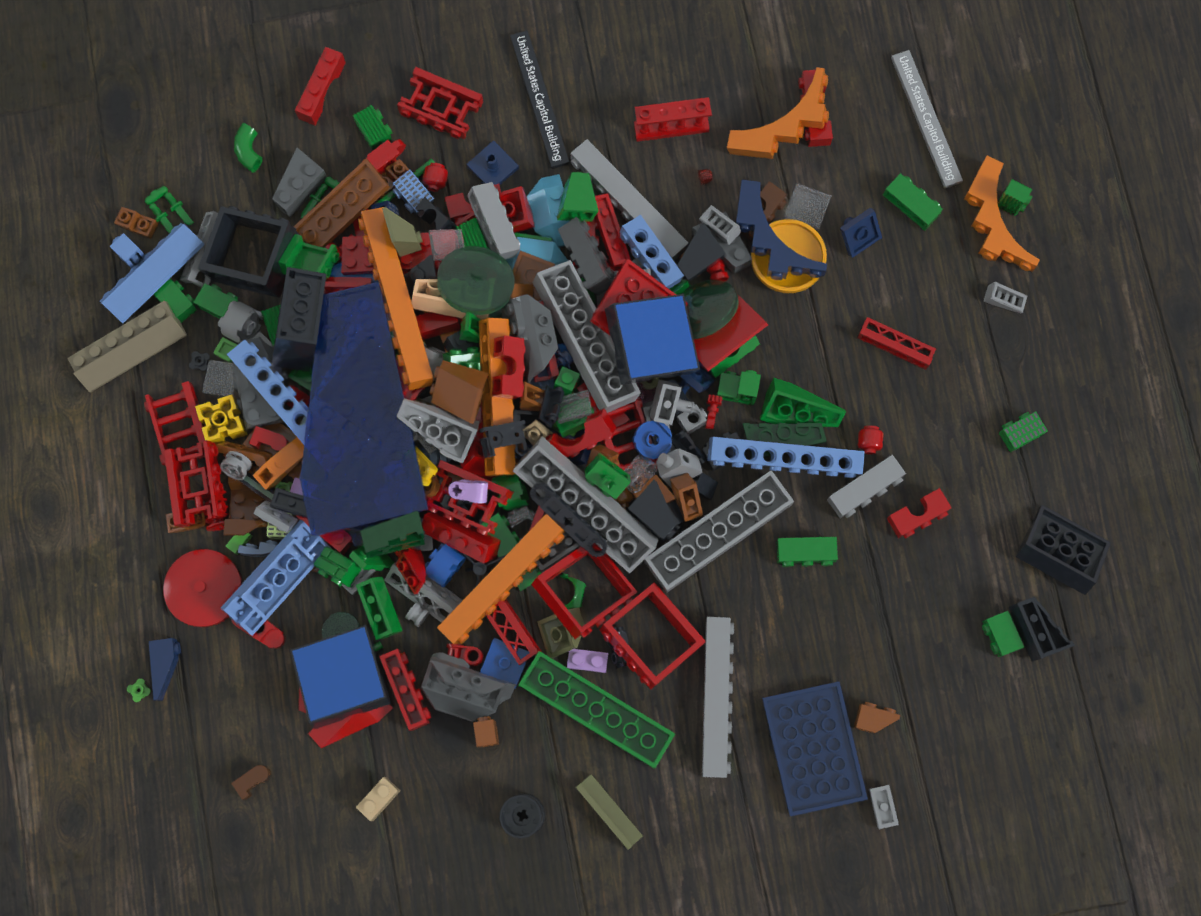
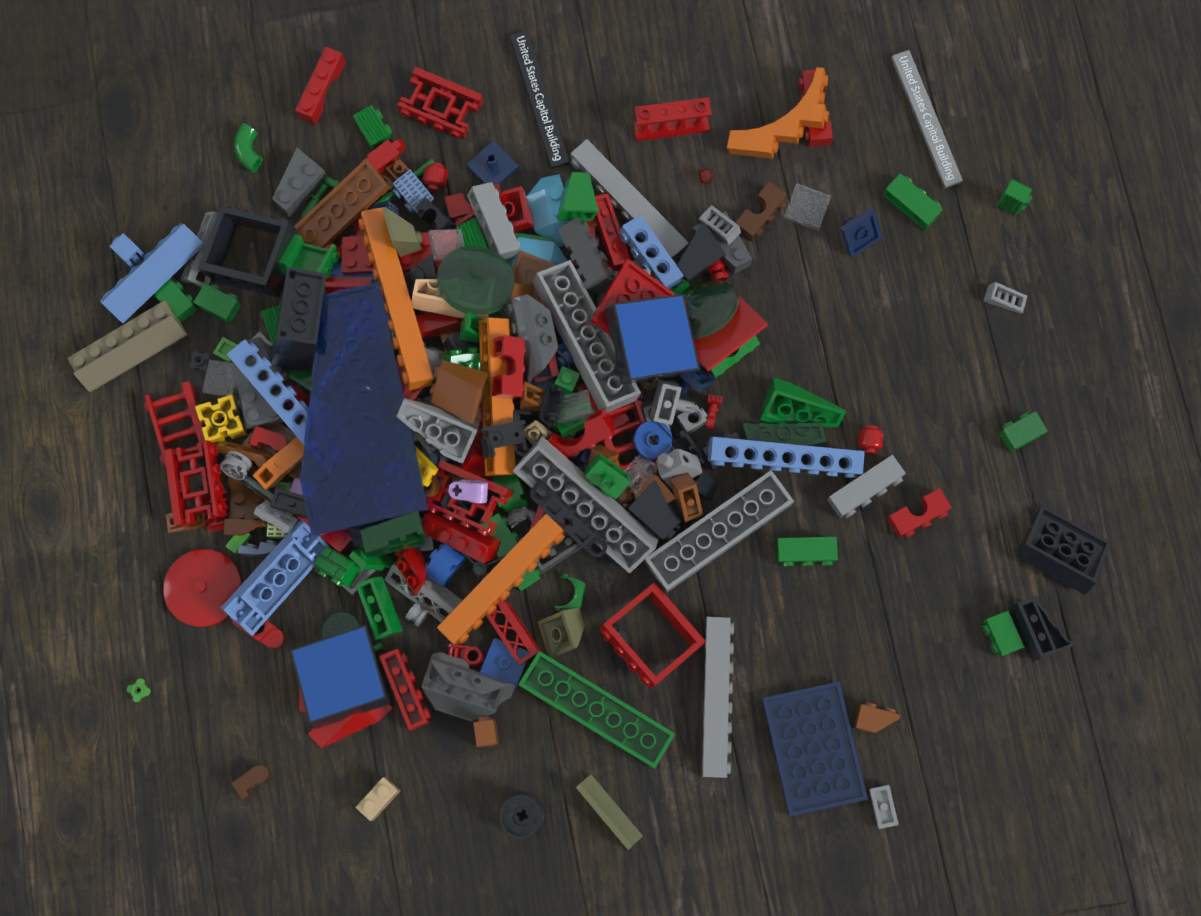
dark orange slope [114,207,159,239] -> none
green piece [145,186,194,234] -> none
dark blue slope [149,638,181,701] -> none
light grey brick [218,301,262,343] -> none
red window [531,543,637,640] -> none
lavender plate [567,649,608,673] -> none
green brick [717,370,761,406] -> none
dark blue arch [736,180,827,280] -> none
light orange dish [751,219,827,293] -> none
red fence [857,317,936,370] -> none
orange arch [964,156,1040,272] -> none

